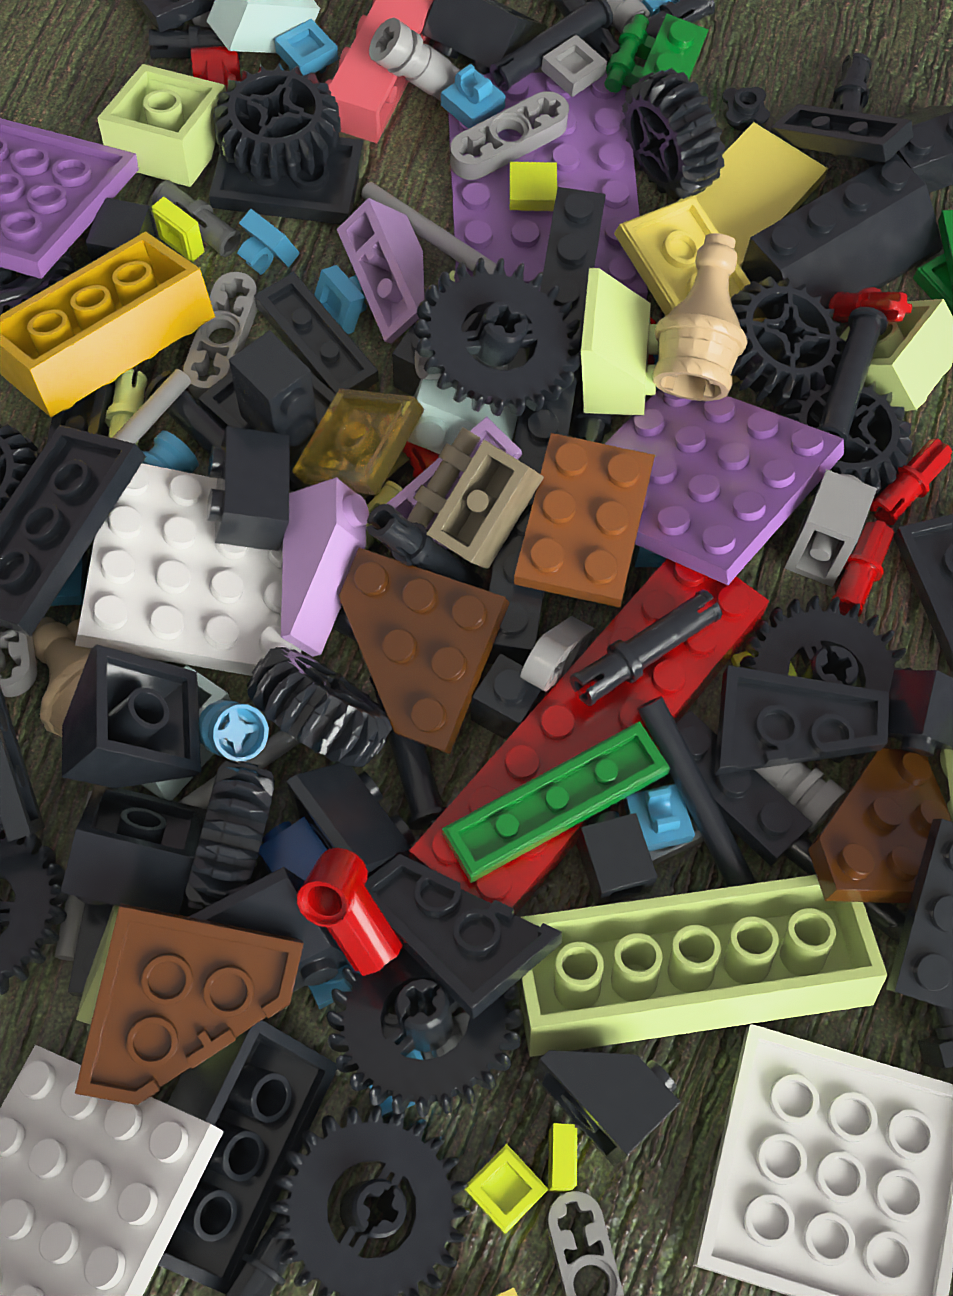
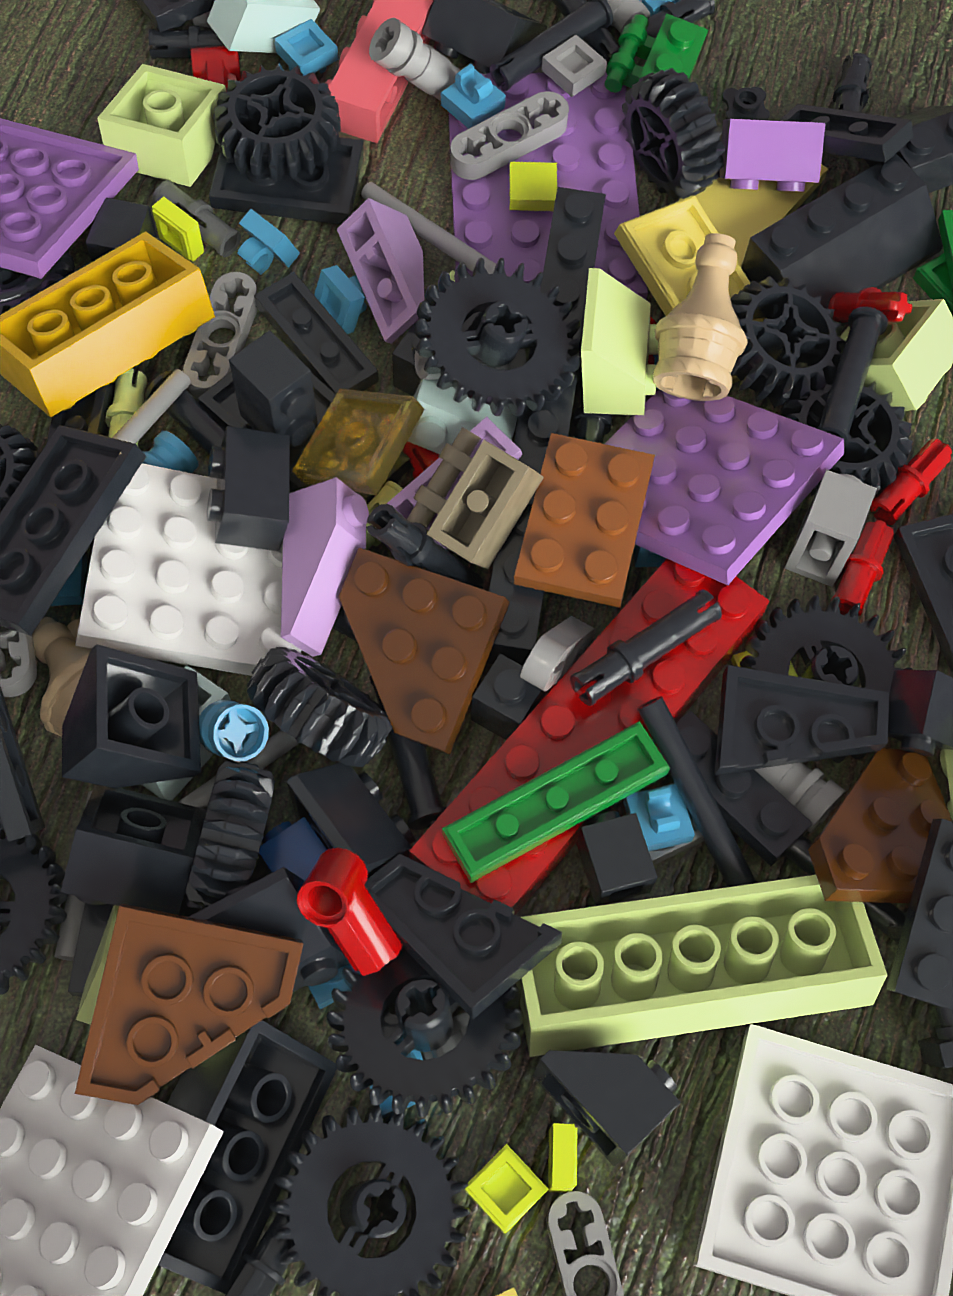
none -> brick [720,119,825,192]

